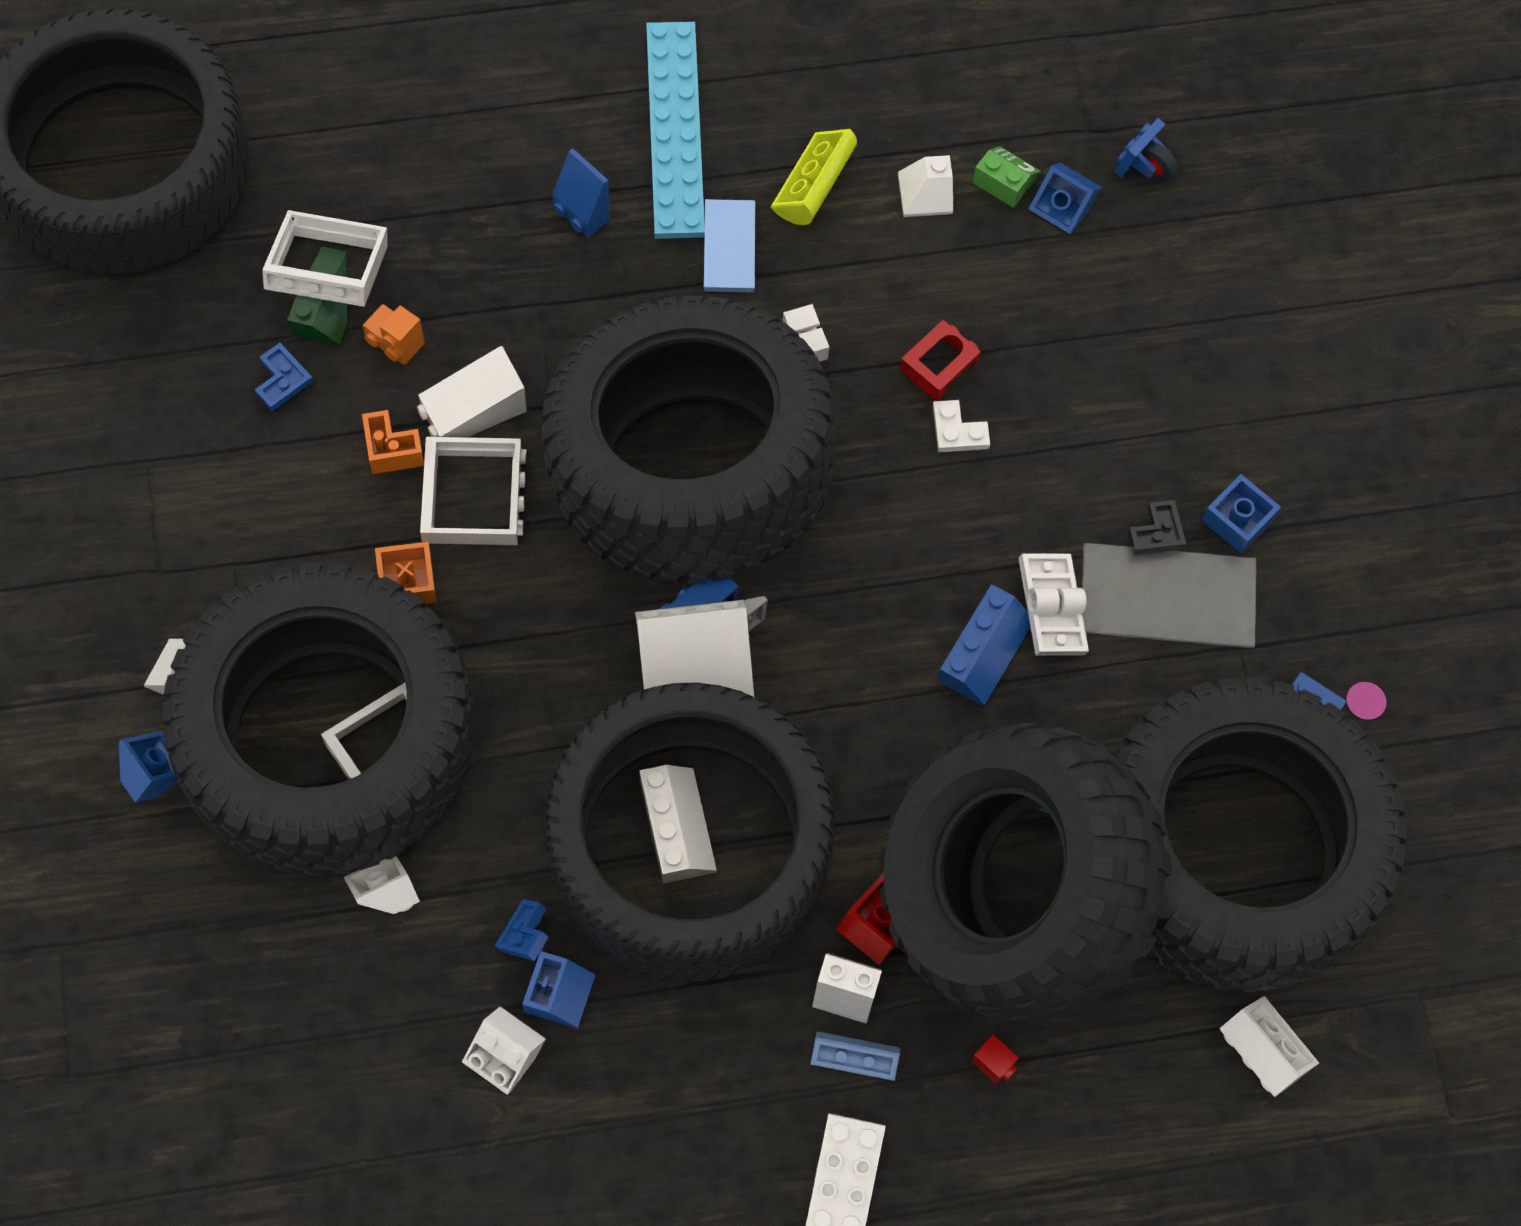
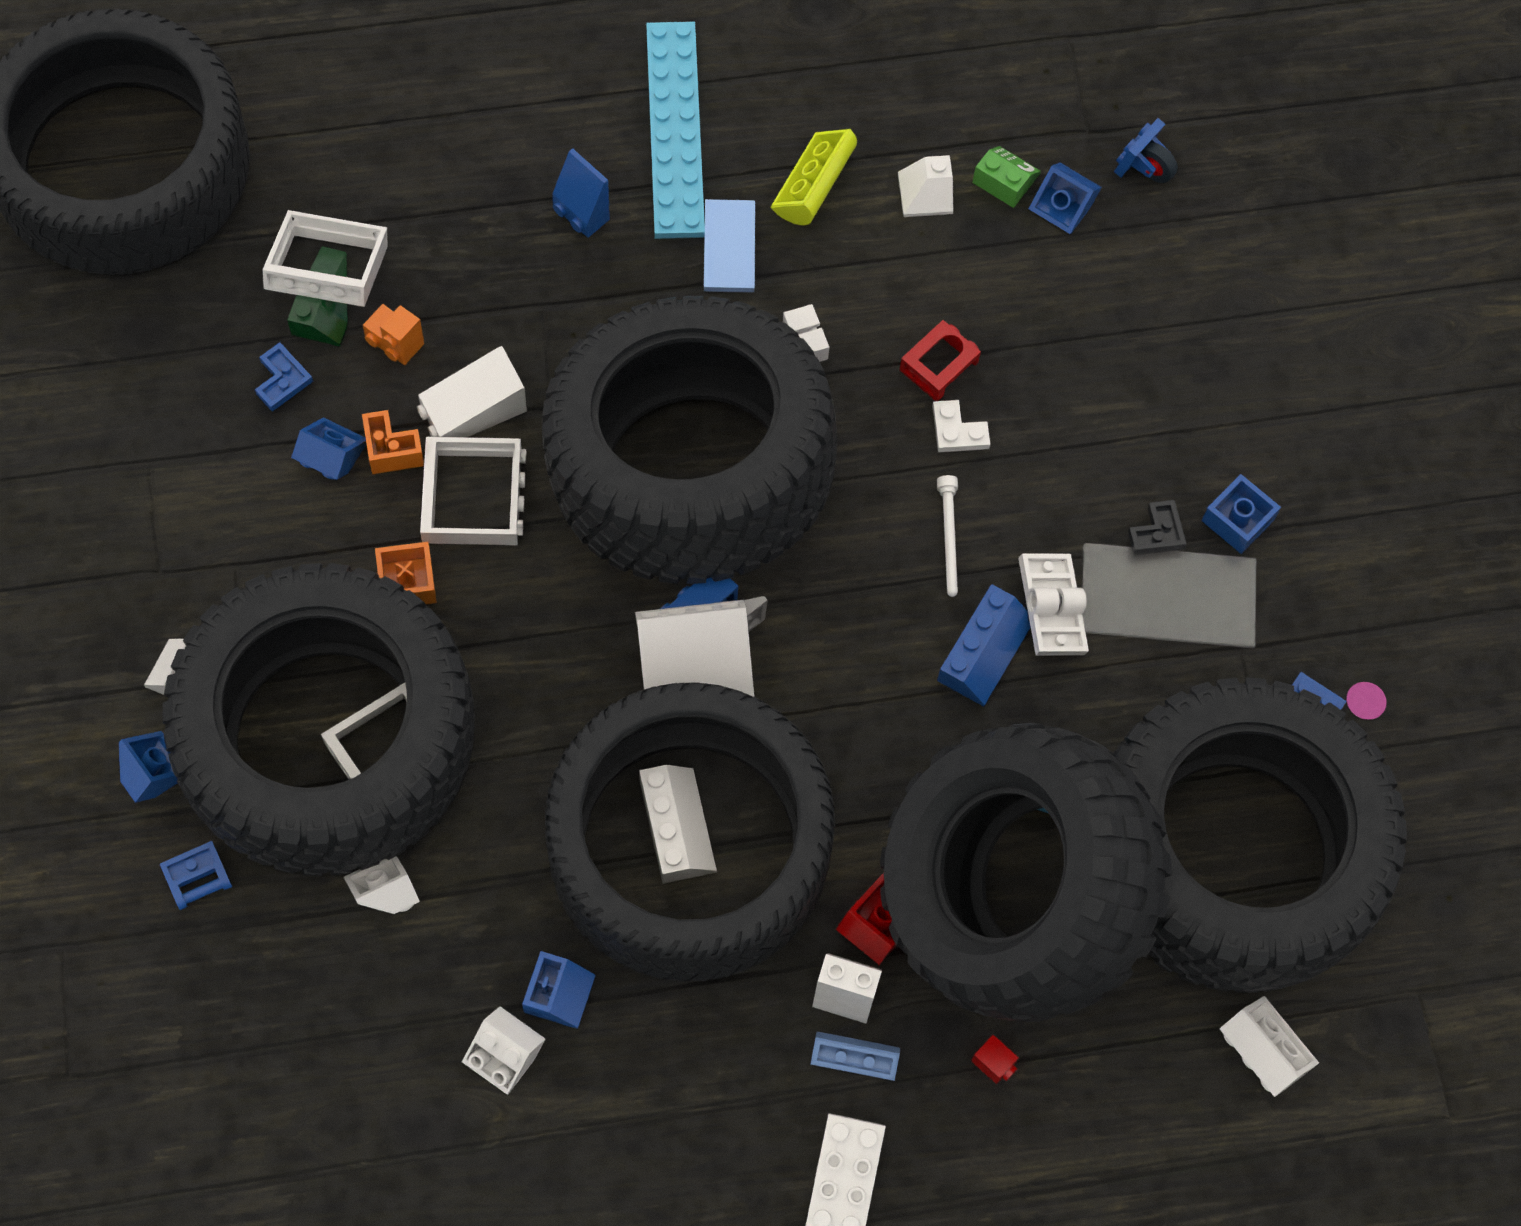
blue plate [495,899,549,961] -> none
none -> blue plate [160,841,232,910]
none -> blue slope [291,417,367,480]
none -> white piece [937,475,958,597]

